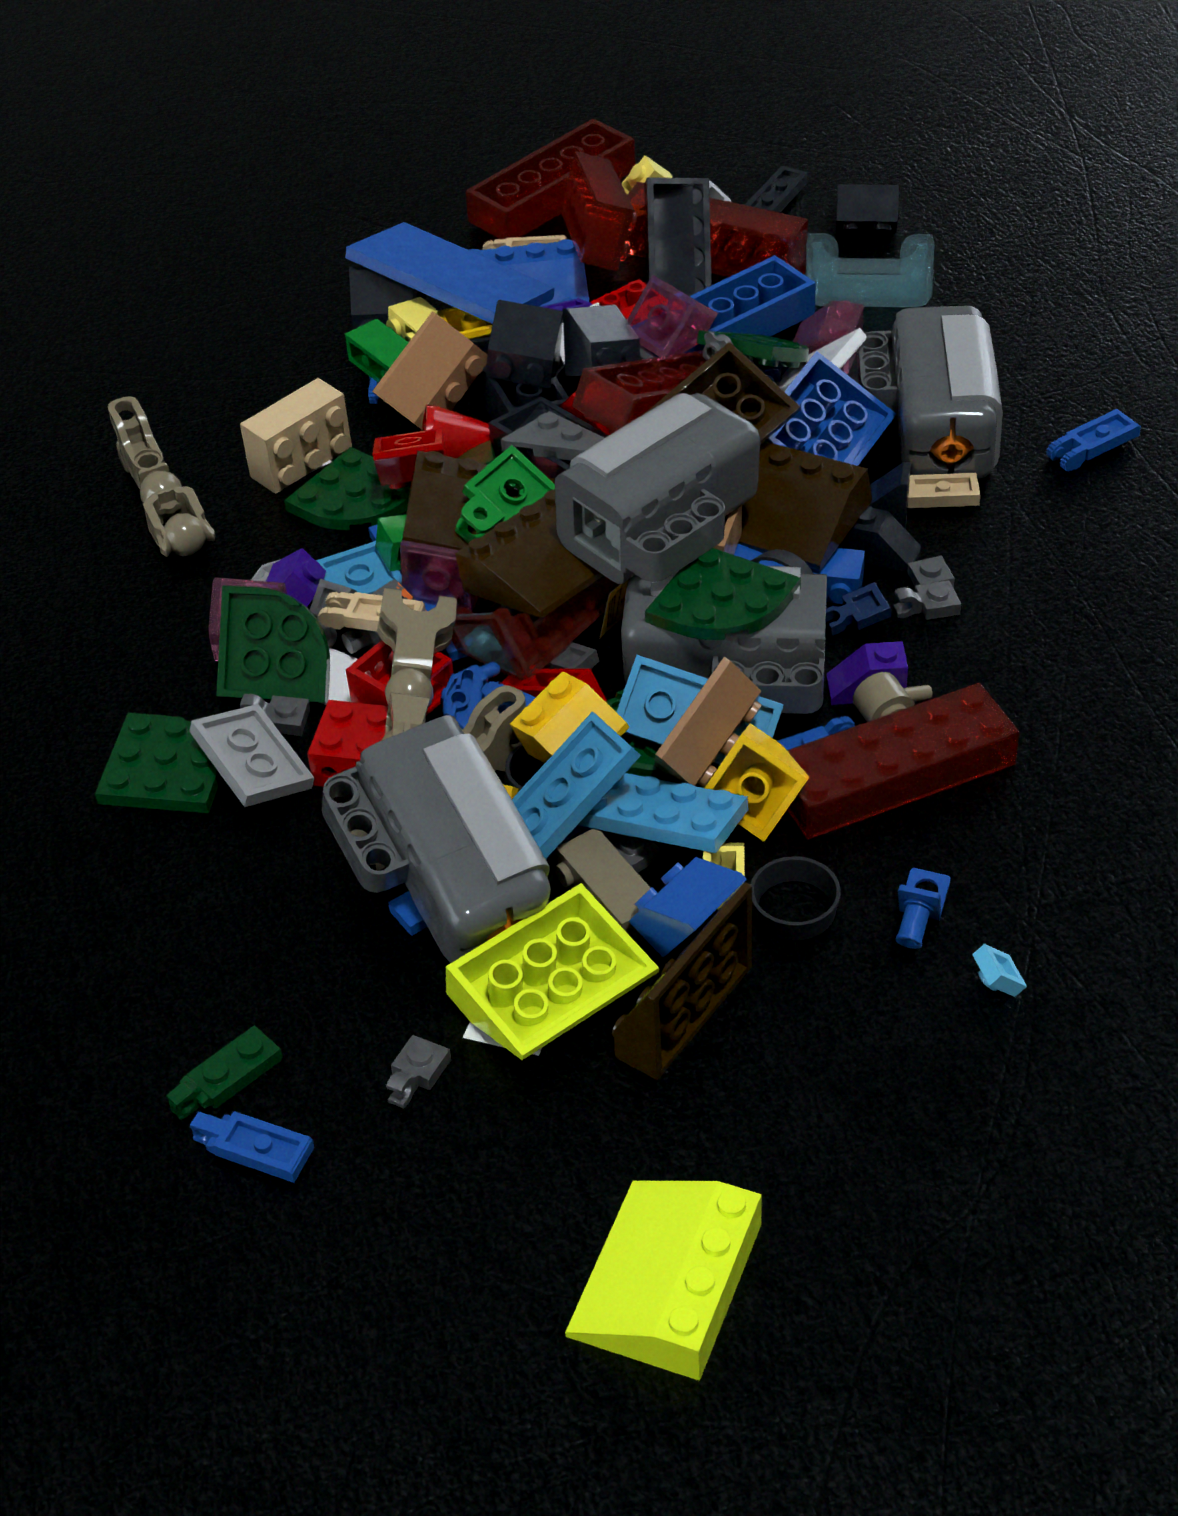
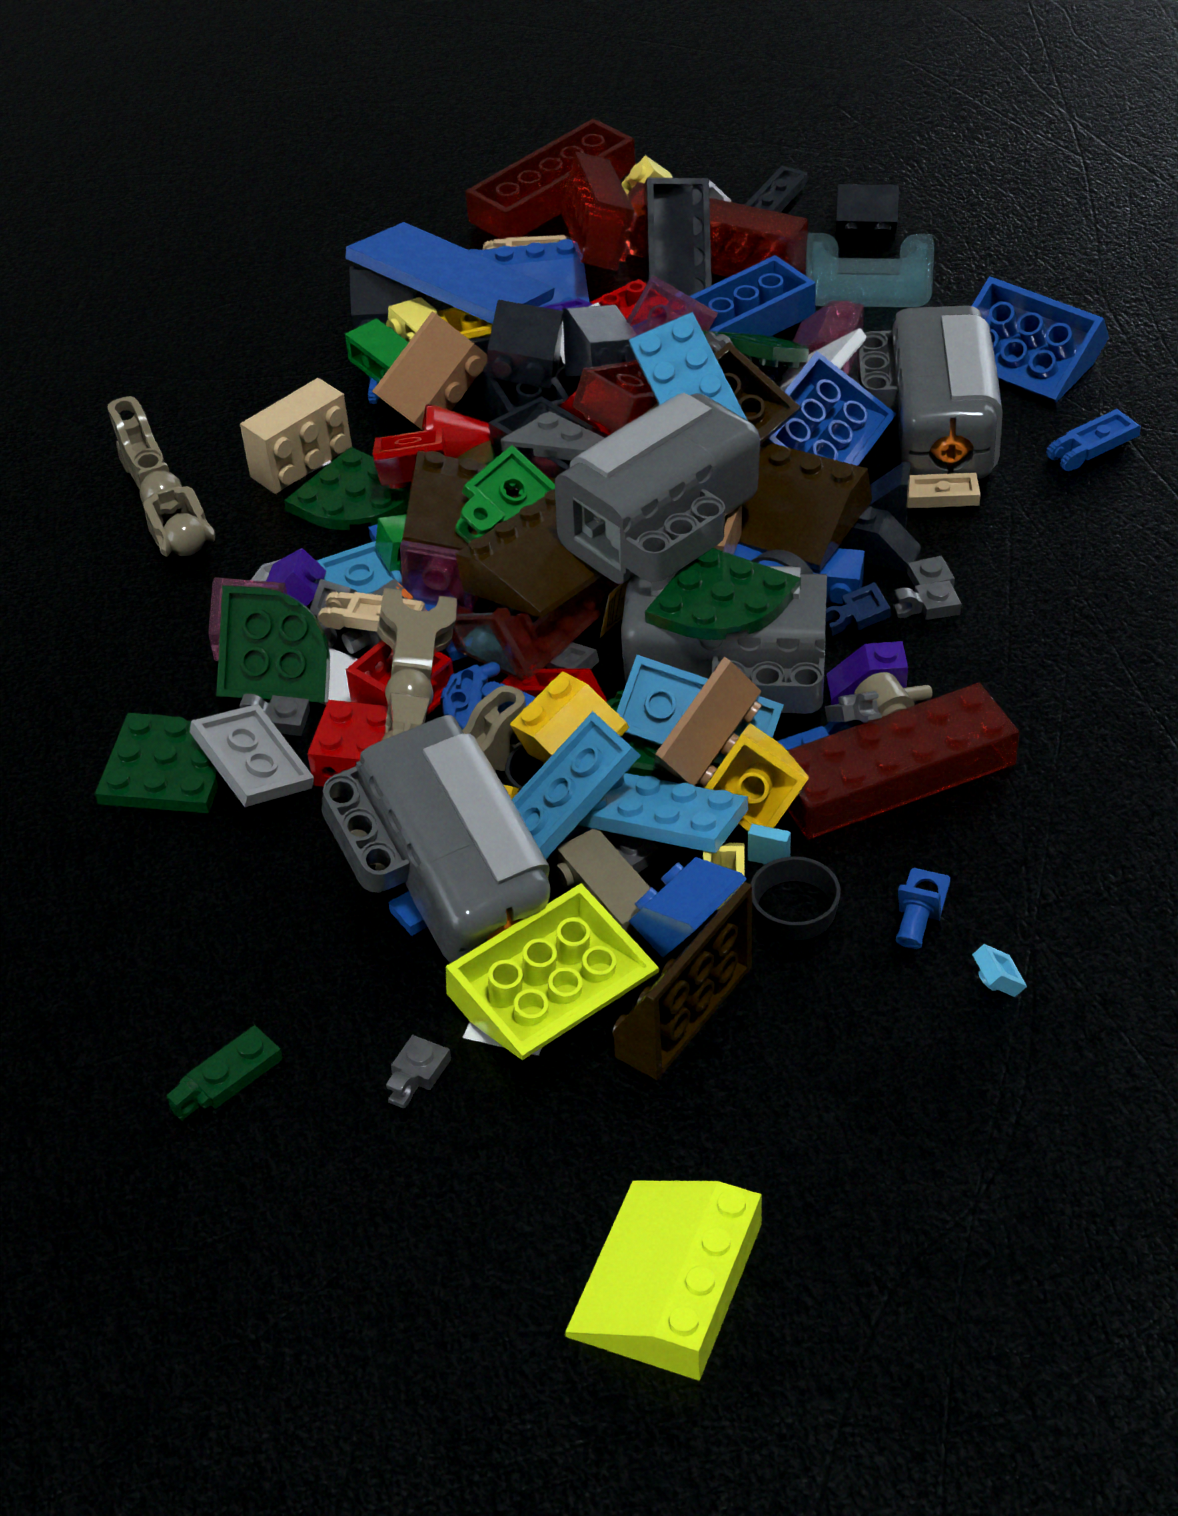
blue hinge [190,1111,314,1183] -> none
none -> dark azure plate [629,312,747,420]
none -> medium azure tile [748,824,791,864]
none -> flat silver plate [825,691,882,723]
none -> blue slope [972,276,1109,403]

